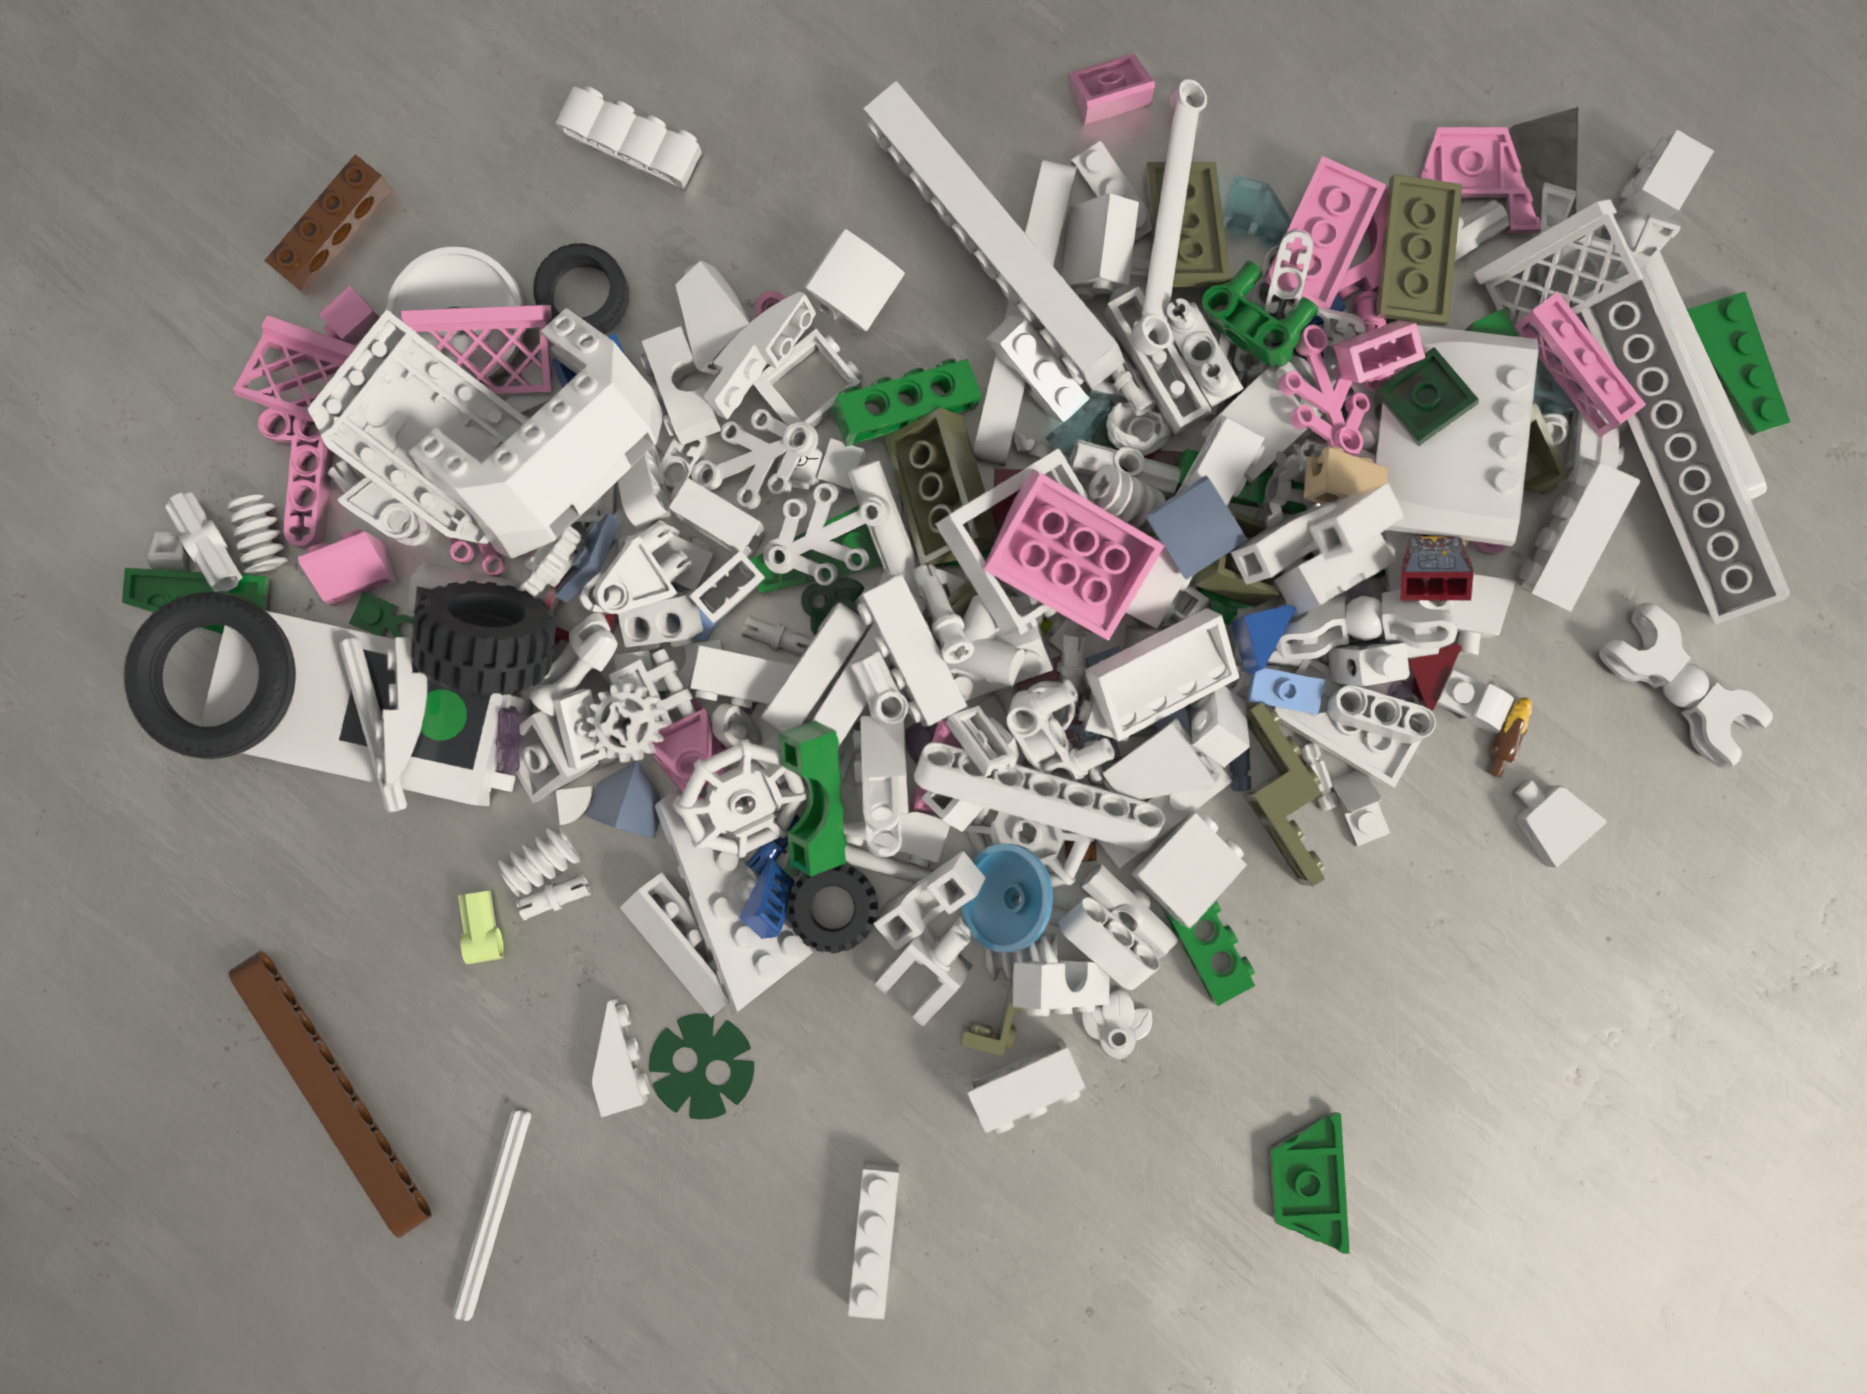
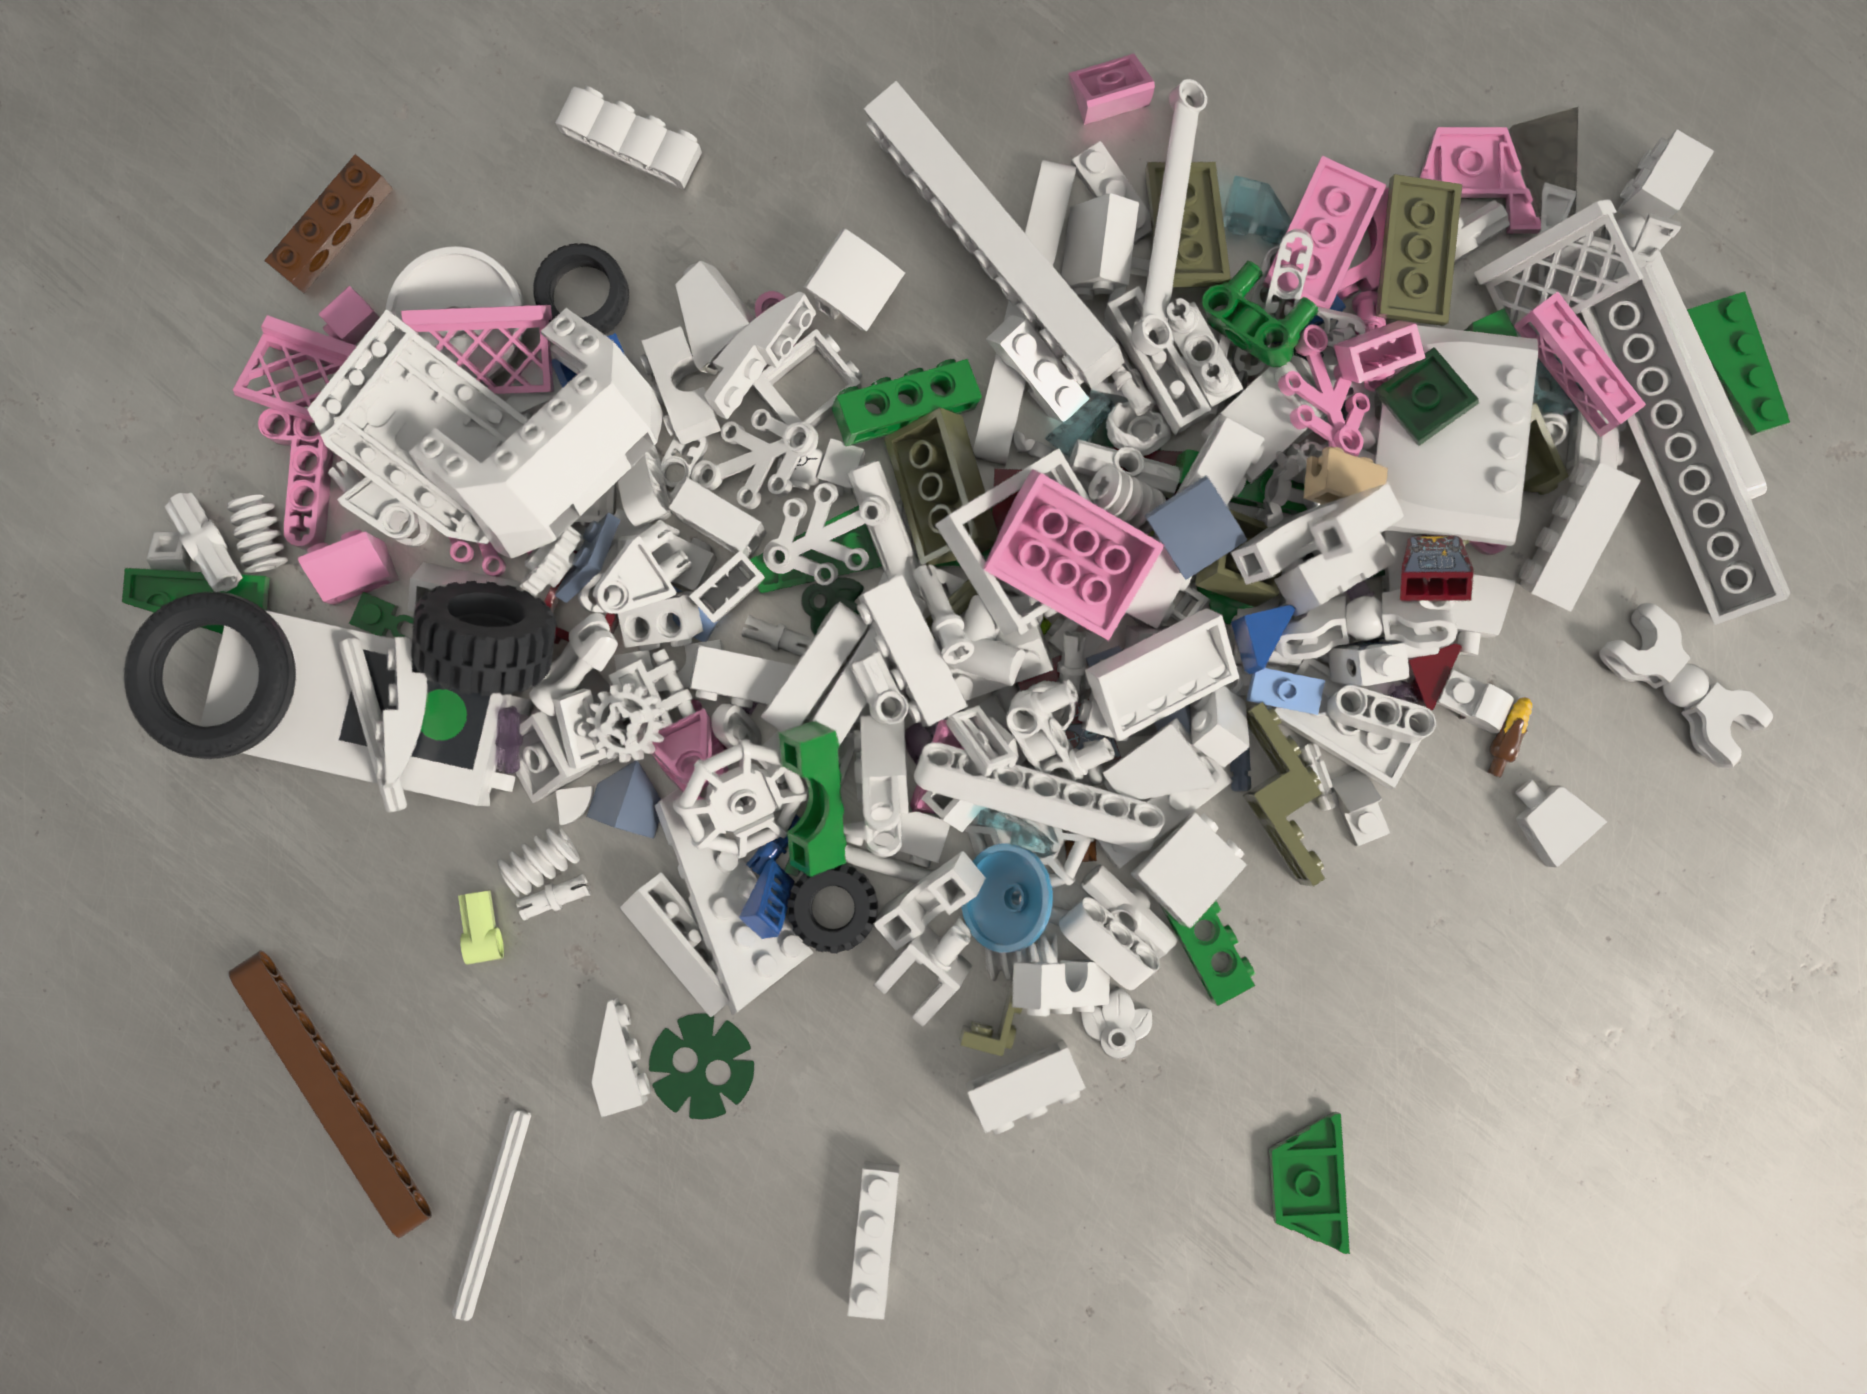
none -> clear light blue slope [978,808,1054,853]

